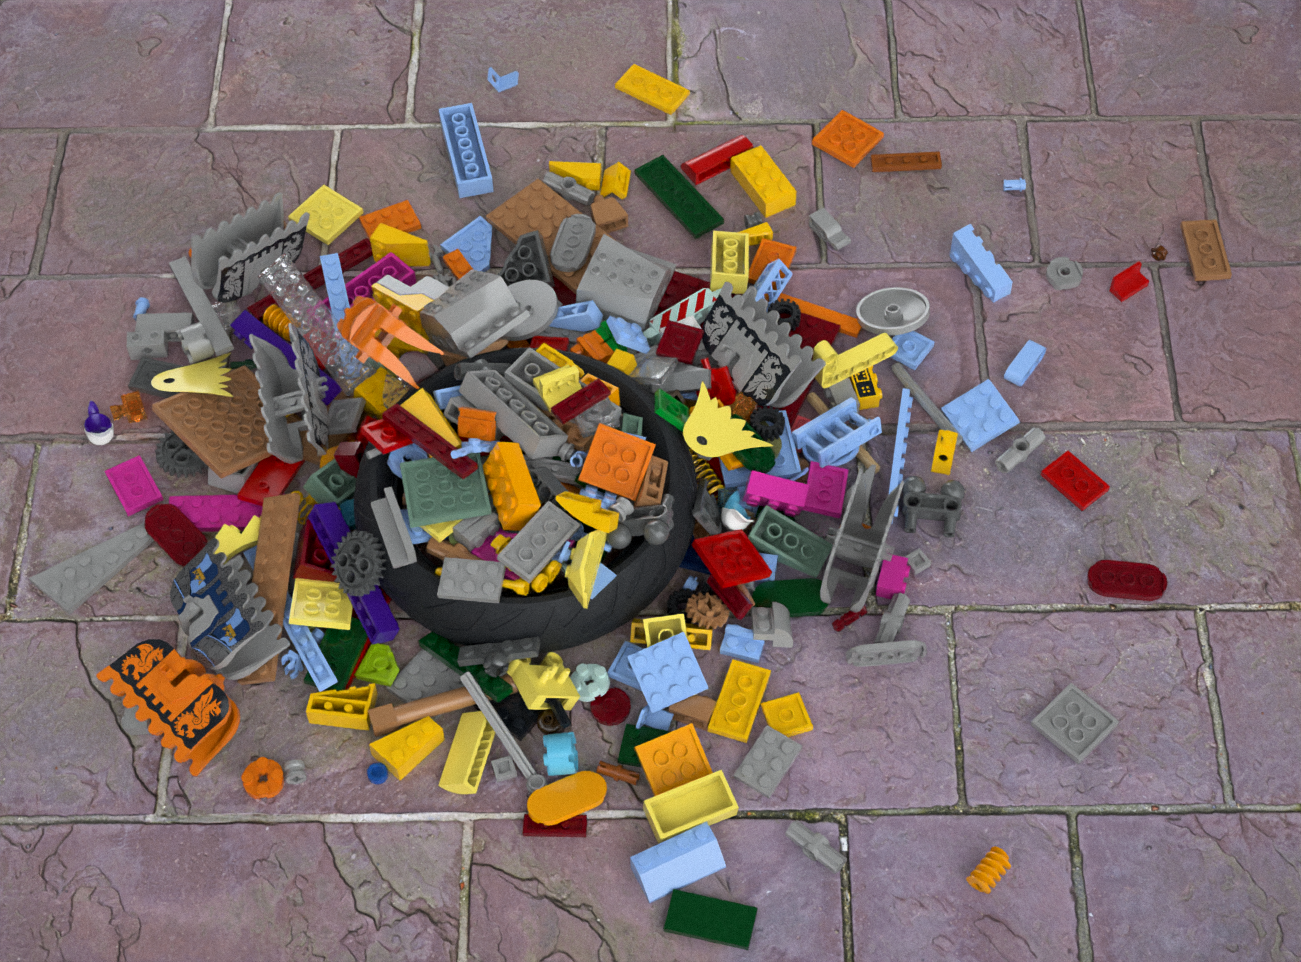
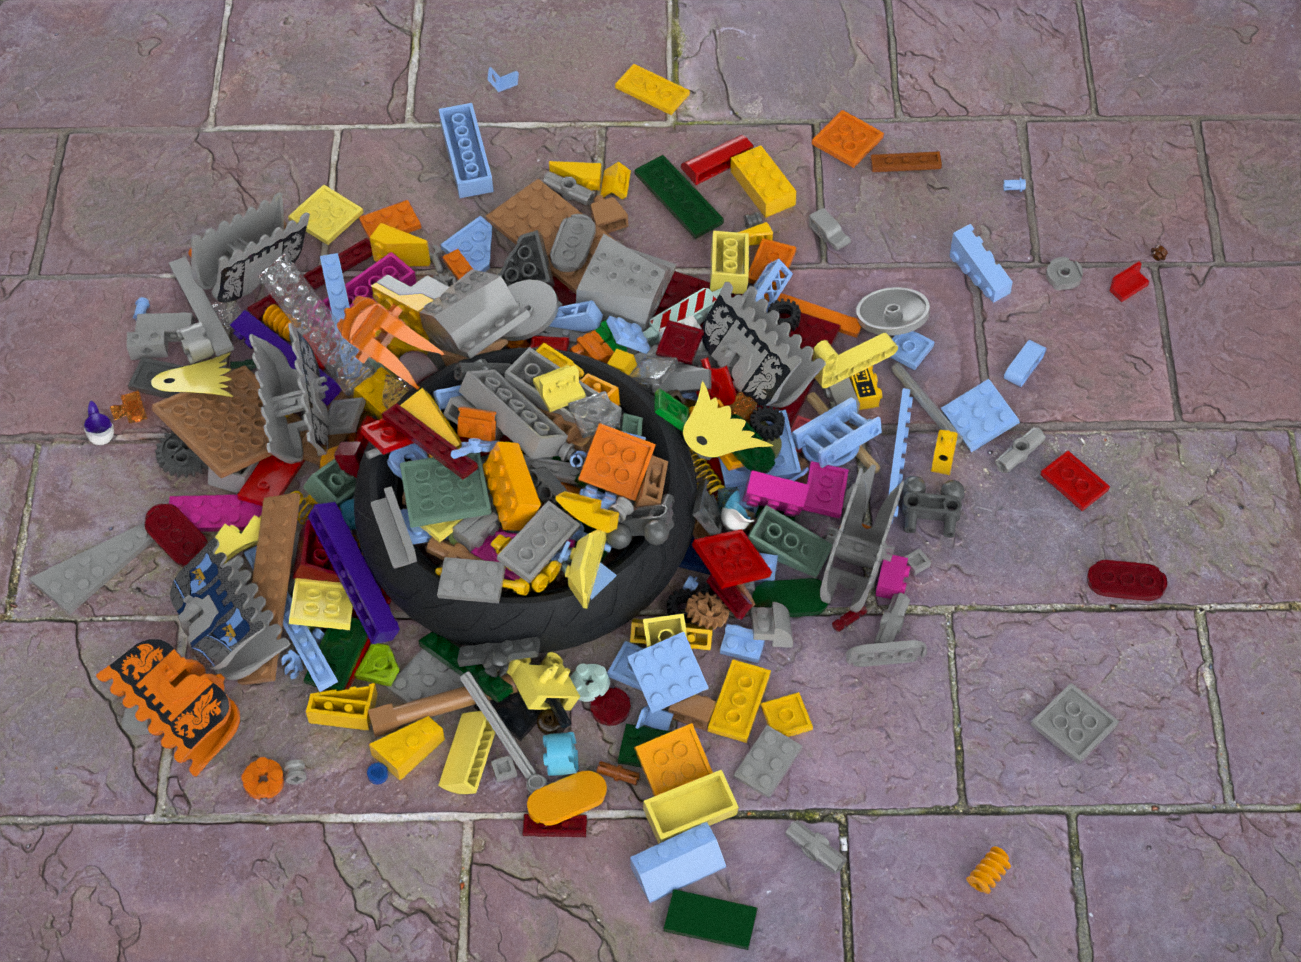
dark pink plate [104,455,164,516] -> none
dark grey gear [331,530,386,596] -> none
dark red tile [551,378,611,425] -> none
medium nougat plate [1180,219,1232,281] -> none

